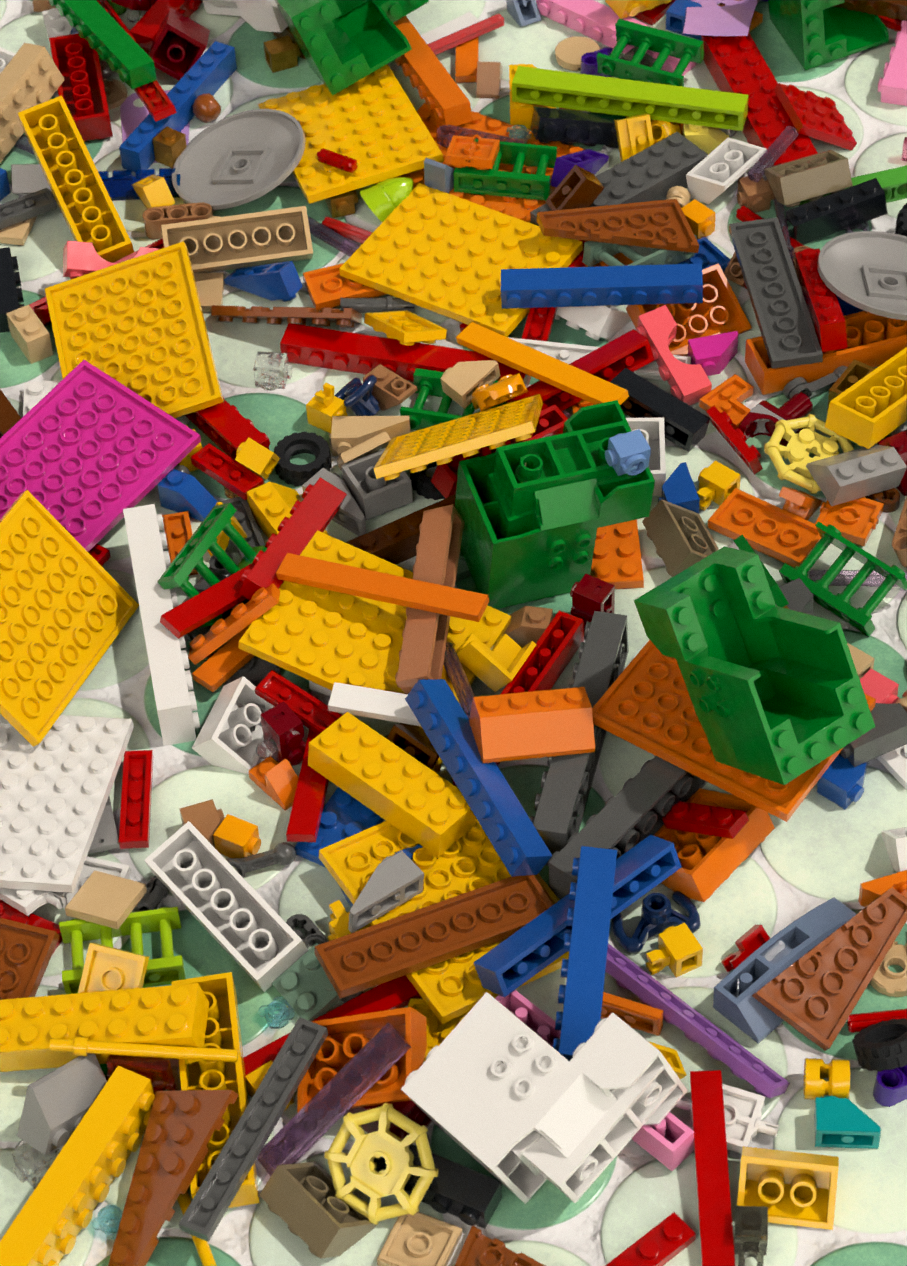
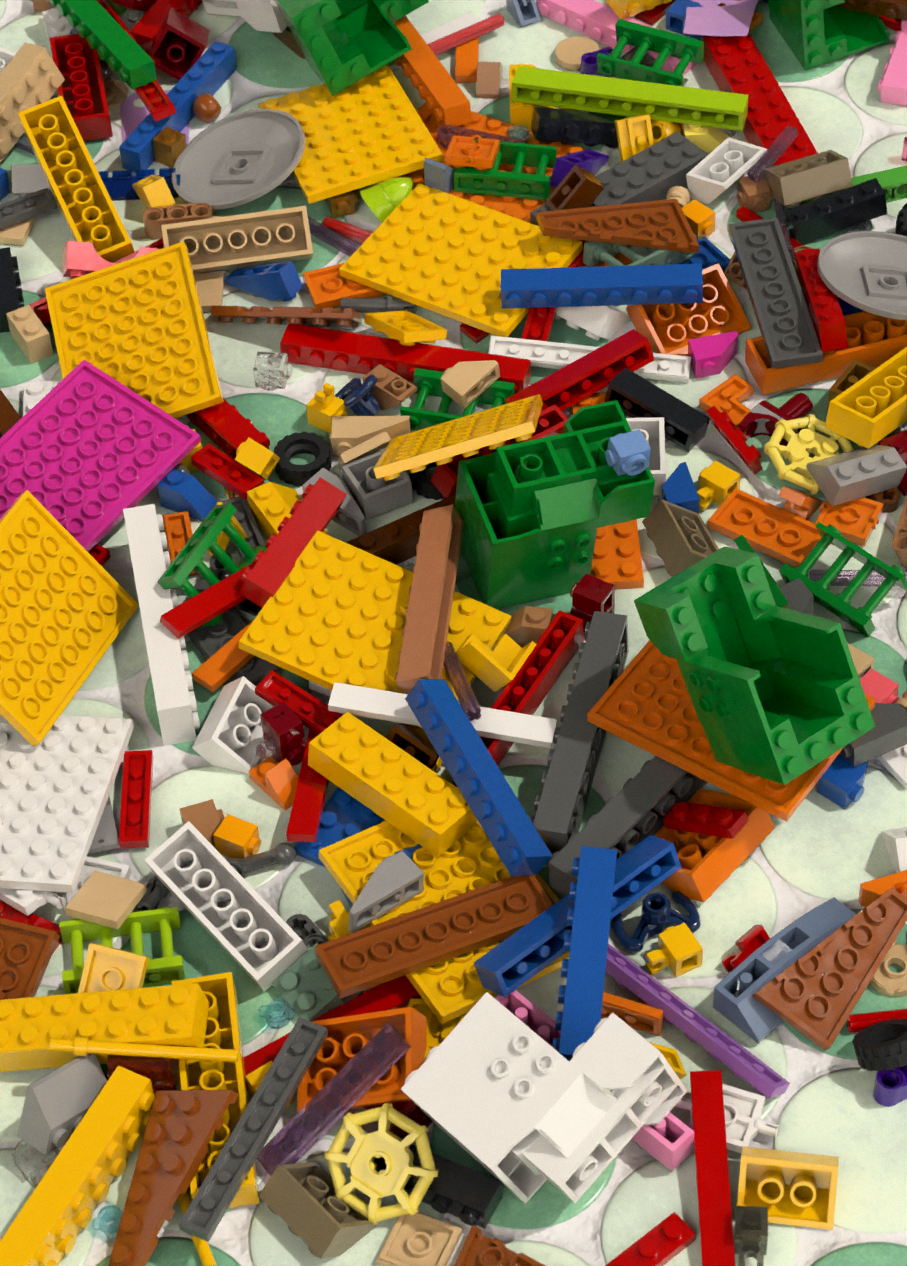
orange plate [188,583,280,665] -> none
pearl gold brick [263,35,300,73] -> none
orange tile [276,553,489,622] -> none
red axle [317,148,358,173] -> none
light orange tile [456,322,629,405] -> none
orange slope [469,687,595,763] -> none
light orange slope [471,373,528,412] -> none
coral arch [636,305,712,406] -> none
red plate [774,83,857,151] -> none
dark grey piece [783,366,847,399] -> none
yellow wheel [804,1058,850,1100] -> none
teal slope [814,1096,881,1149] -> none

